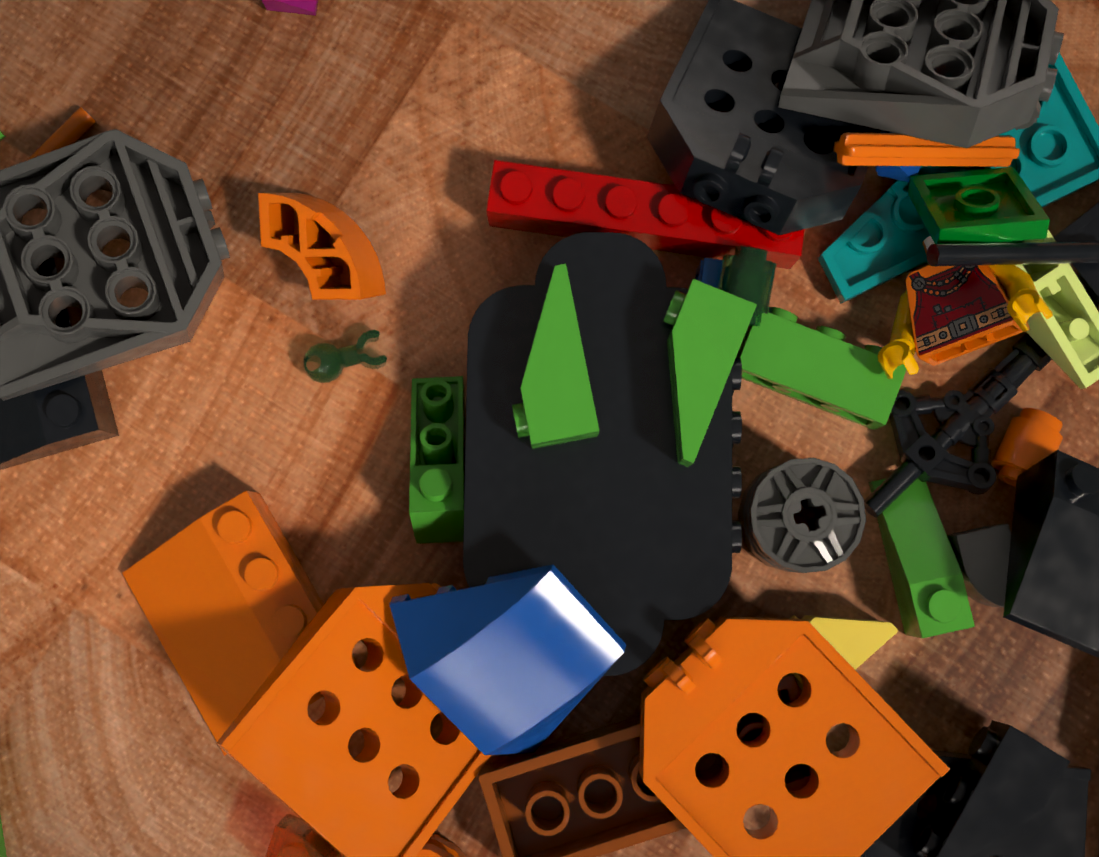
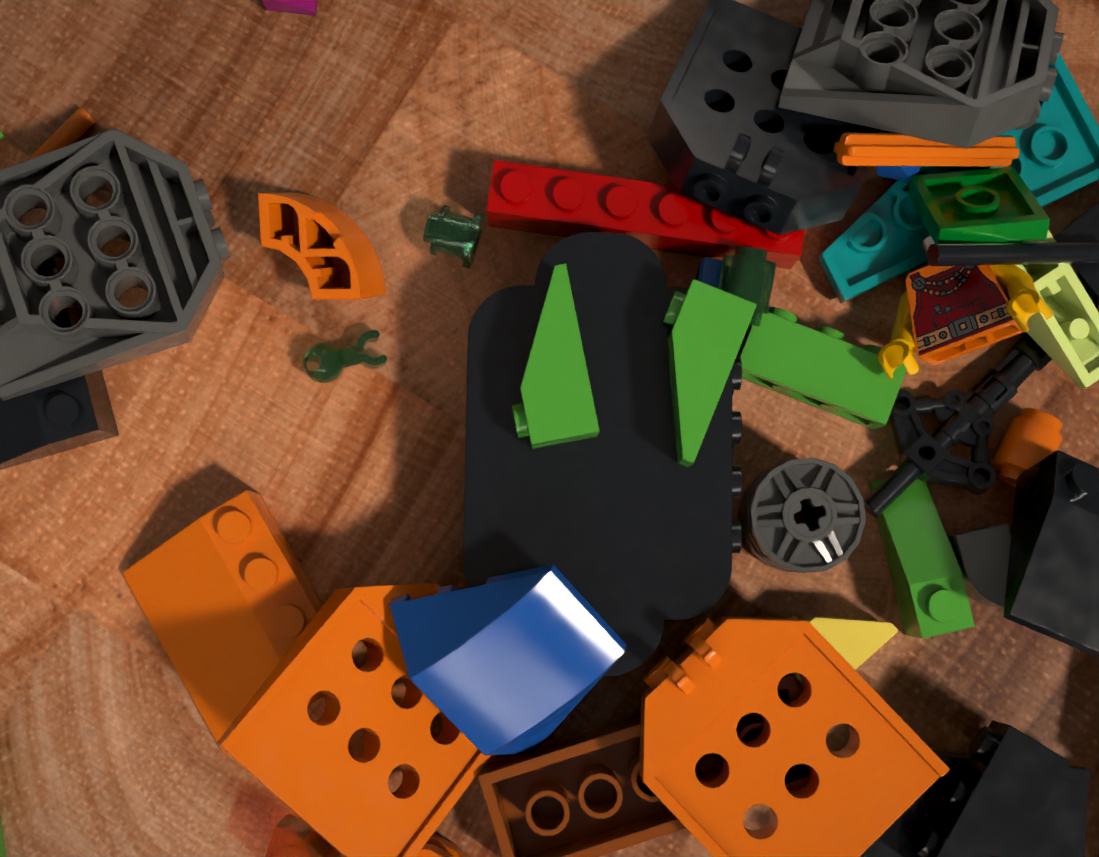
bright green slope [409,376,466,544] -> none
none -> clear green brick [423,205,485,269]

